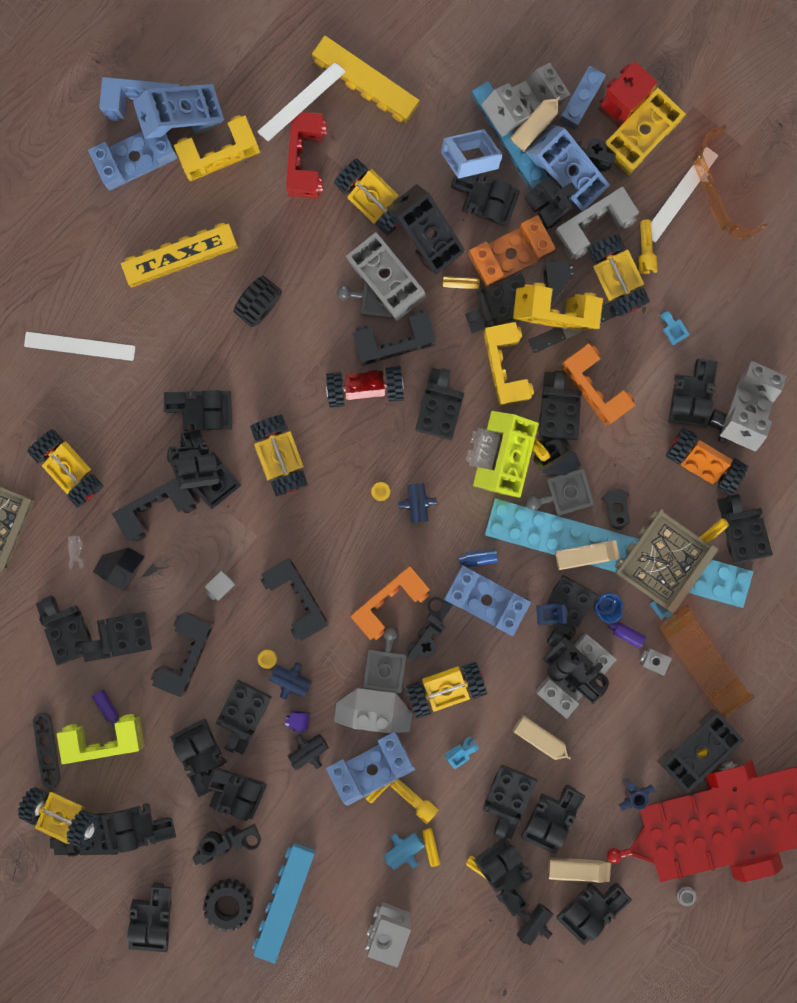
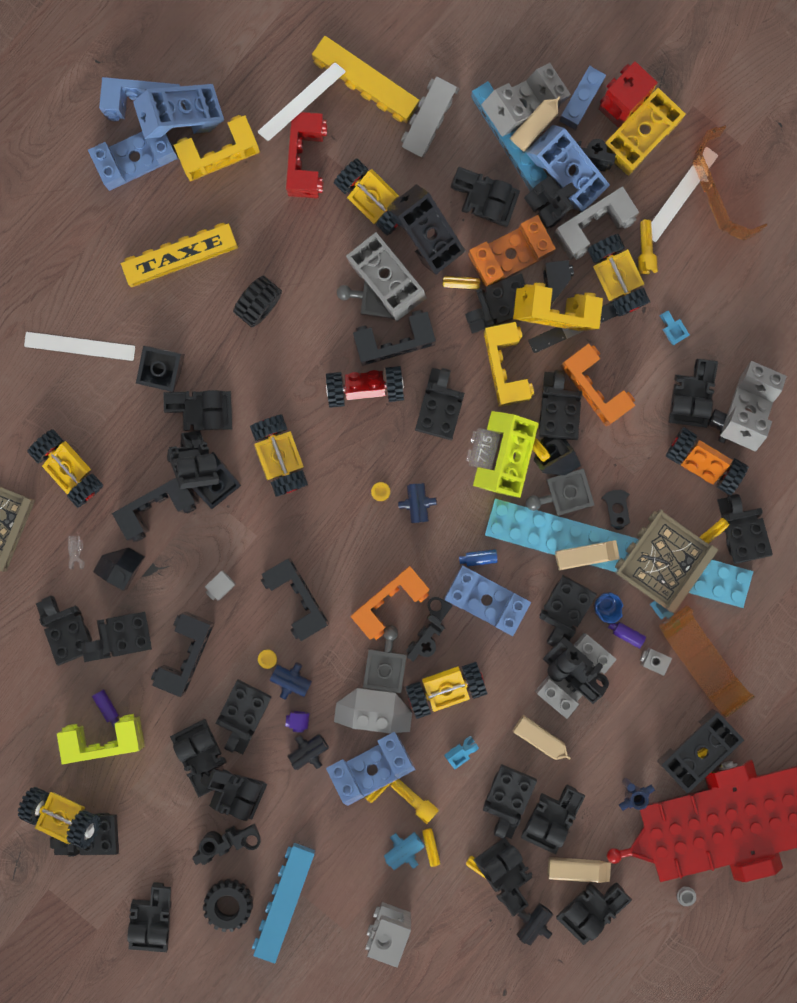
black beam [33,713,60,788] -> none
black plate [101,803,176,855] -> none
light blue window [441,129,502,178] -> none
dark blue bracket [536,603,568,625] -> none
none -> black slope [135,346,185,392]
none -> light grey wedge [401,76,460,157]

